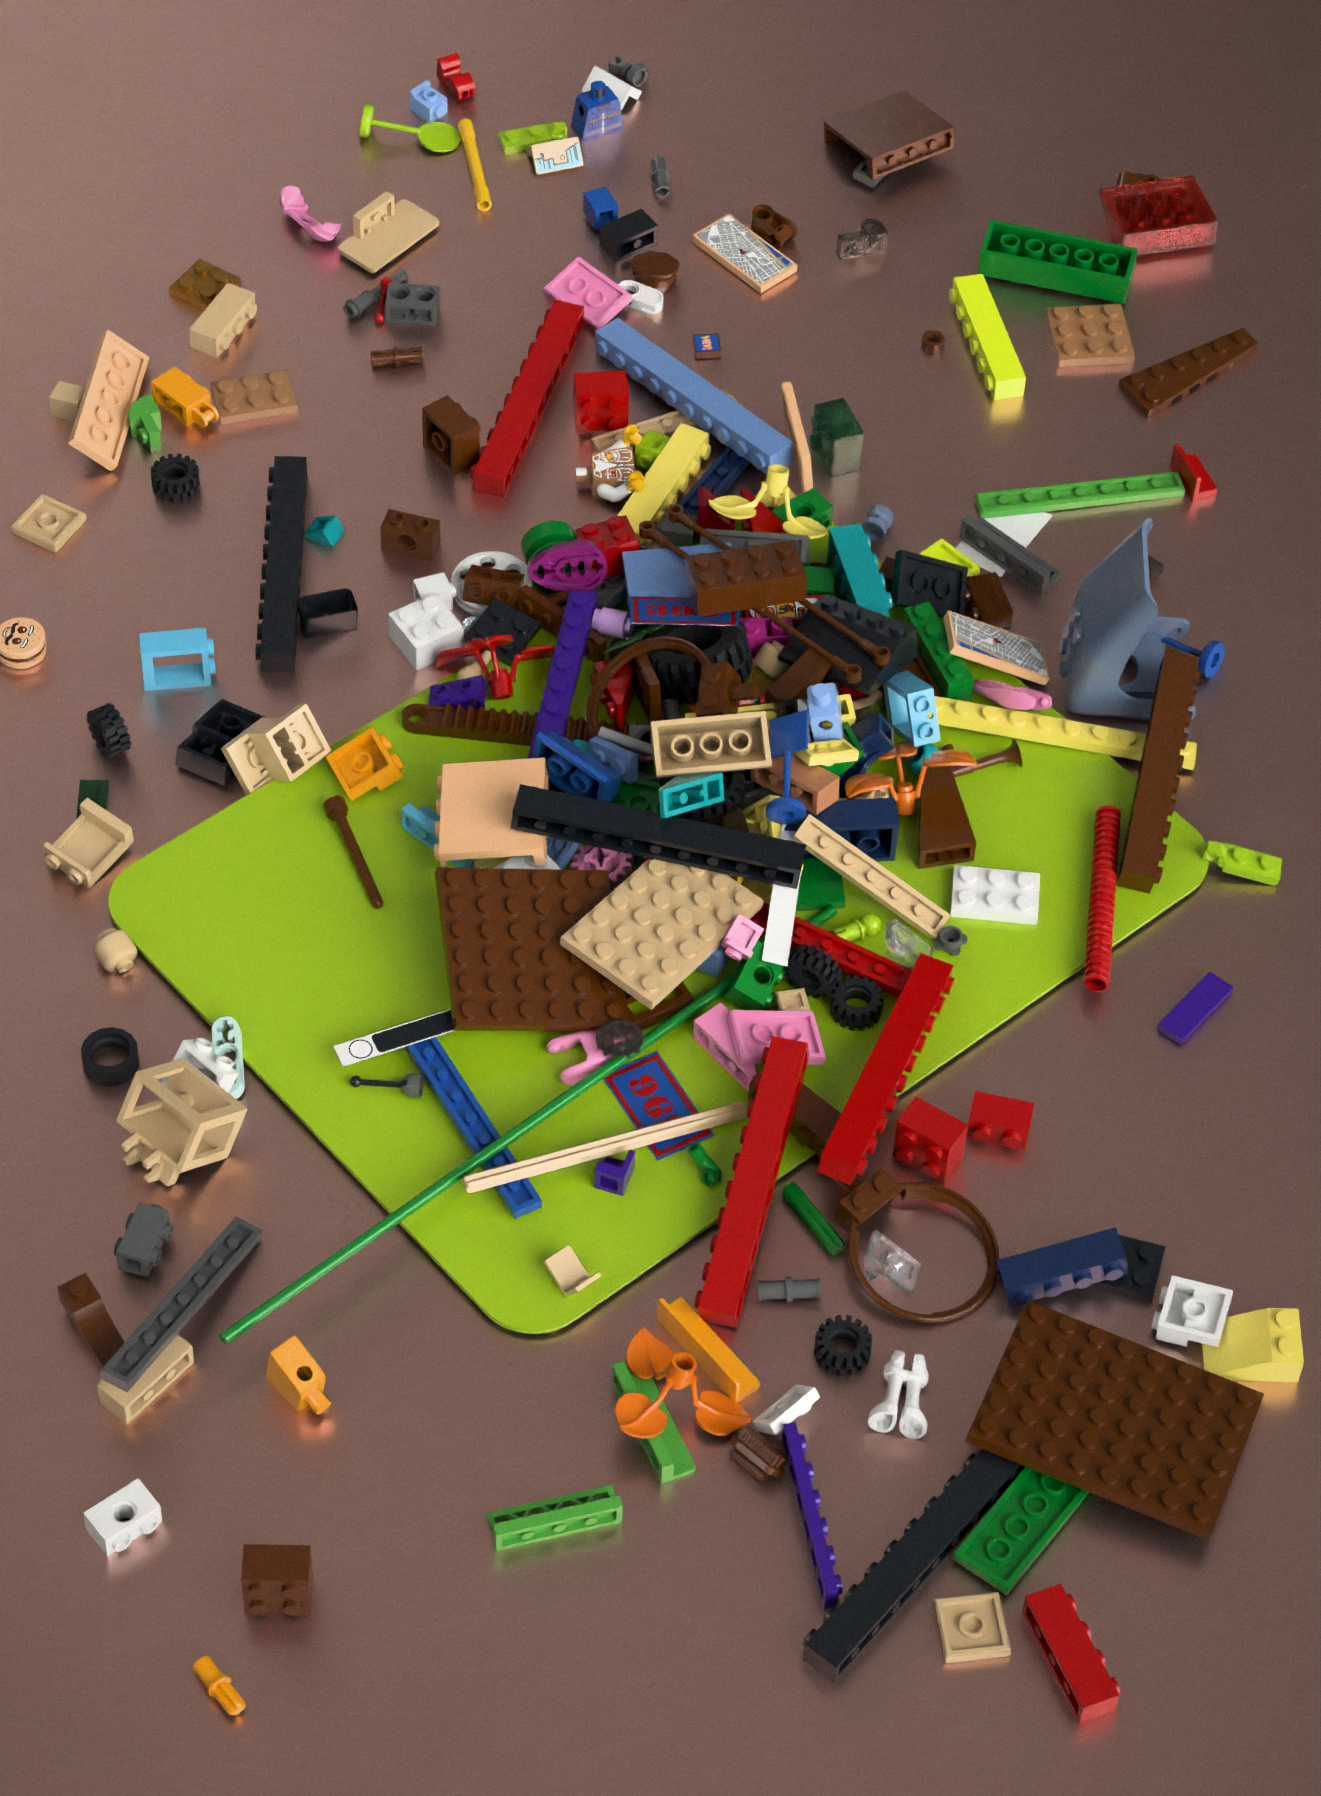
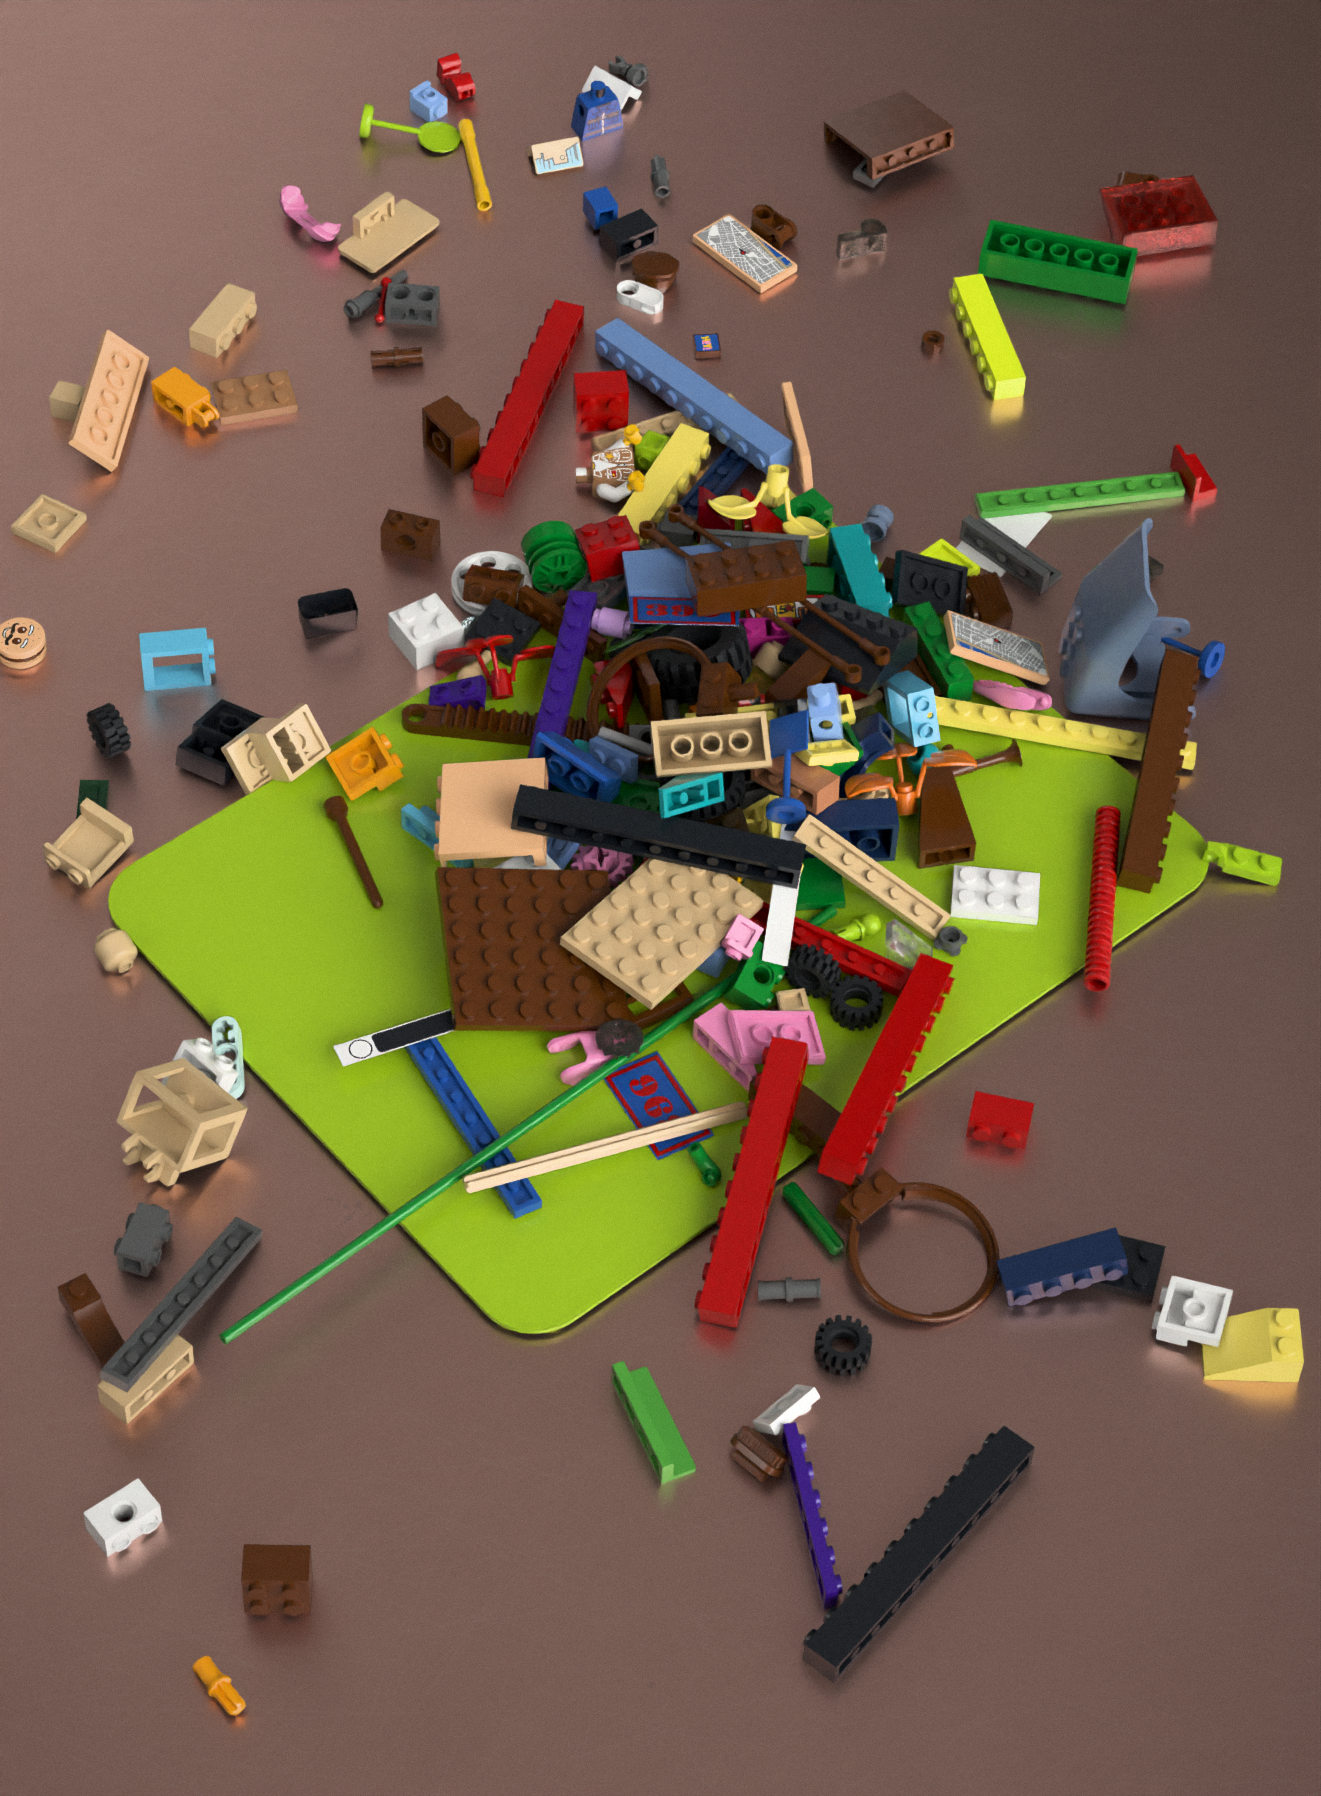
black tyre [81,1027,139,1086] -> none
bright green brick [129,394,162,453] -> none
black tyre [151,453,200,502] -> none
pearl gold plate [169,259,241,311] -> none
black brick [255,456,308,672] -> none
light orange torso [266,1335,331,1415] -> none
teal slope [304,515,345,547] -> none
hinge [350,1074,423,1098] -> none
white brick [413,572,456,610] -> none
bright green fence [487,1485,623,1551] -> none
lime hinge [498,121,567,155] -> none
magenta piece [527,539,607,592] -> none
bright pink tile [543,256,633,331] -> none
tan bracket [543,1245,601,1297] -> none
dark purple panel [594,1150,635,1196] -> none
orange plant [614,1327,753,1438] -> none
light orange panel [656,1296,760,1403] -> none
clear green brick [809,398,864,478] -> none
clear slope [864,1230,921,1292] -> none
white piece [868,1350,929,1439] -> none
red brick [892,1097,968,1184] -> none
tan tile [933,1592,1011,1663] -> none
green plate [953,1466,1090,1596] -> none
reddish brown plate [965,1300,1264,1540] -> none
red brick [1022,1583,1121,1724] -> none
medium nougat plate [1046,304,1135,368] -> none
reddish brown wing [1118,328,1258,418] -> none
dark purple tile [1157,972,1233,1045] -> none

